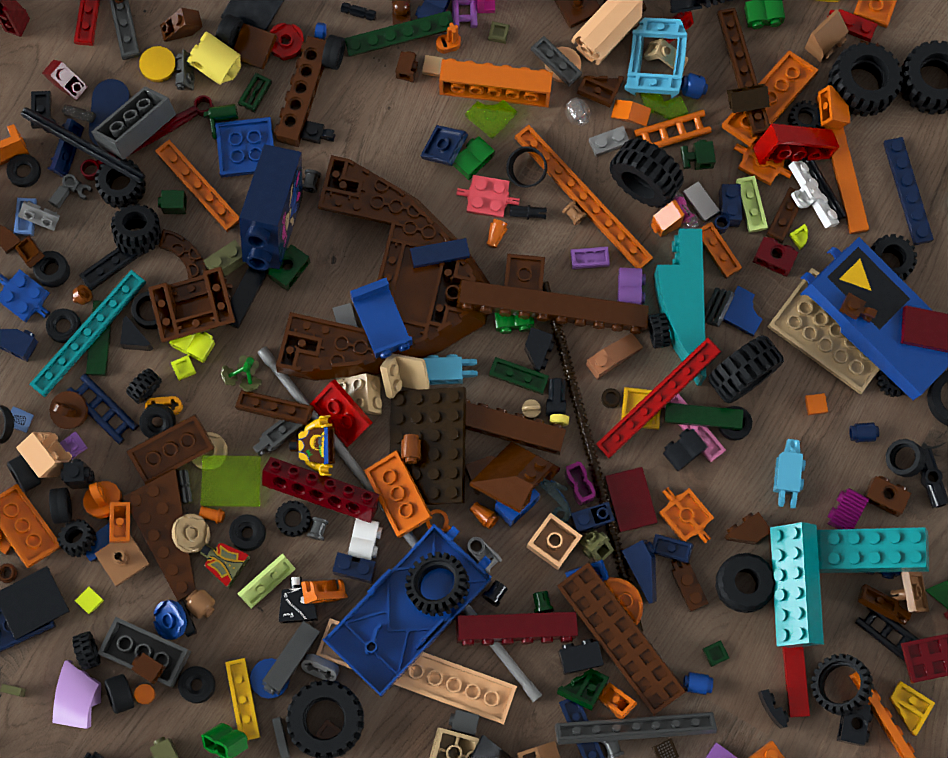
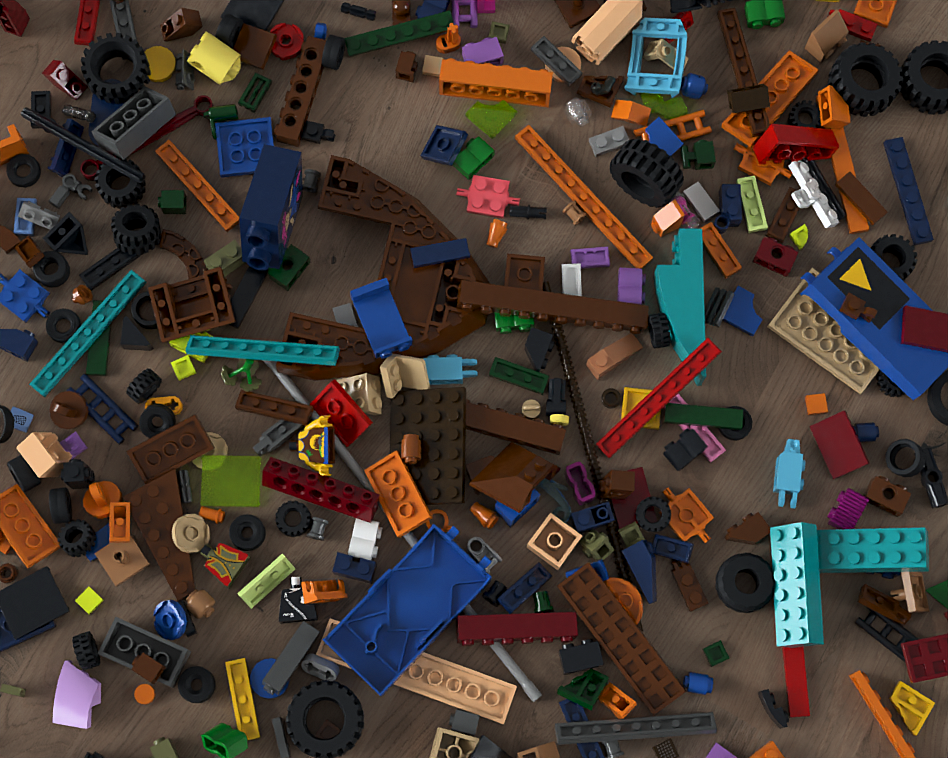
black tyre [104,674,134,714] -> none
black tyre [405,552,470,616] -> none
black tyre [506,146,547,188] -> none
black tyre [708,335,784,404] -> none
black tyre [811,654,874,716] -> none
black brick [837,700,873,746] -> none
none -> black slope [43,212,88,255]
none -> black tyre [81,33,151,104]
none -> teal tile [185,335,340,366]
none -> medium lavender brick [462,37,504,66]
none -> dark blue tile [497,562,552,614]
none -> white tile [561,263,582,296]
none -> pearl dark grey arm [591,76,616,95]
none -> reddish brown brick [599,470,635,500]
none -> olive tile [618,521,645,548]
none -> black tyre [636,496,671,533]
none -> blue tile [645,117,684,156]
none -> dark red tile [809,410,870,479]
none -> reddish brown tile [835,172,888,225]

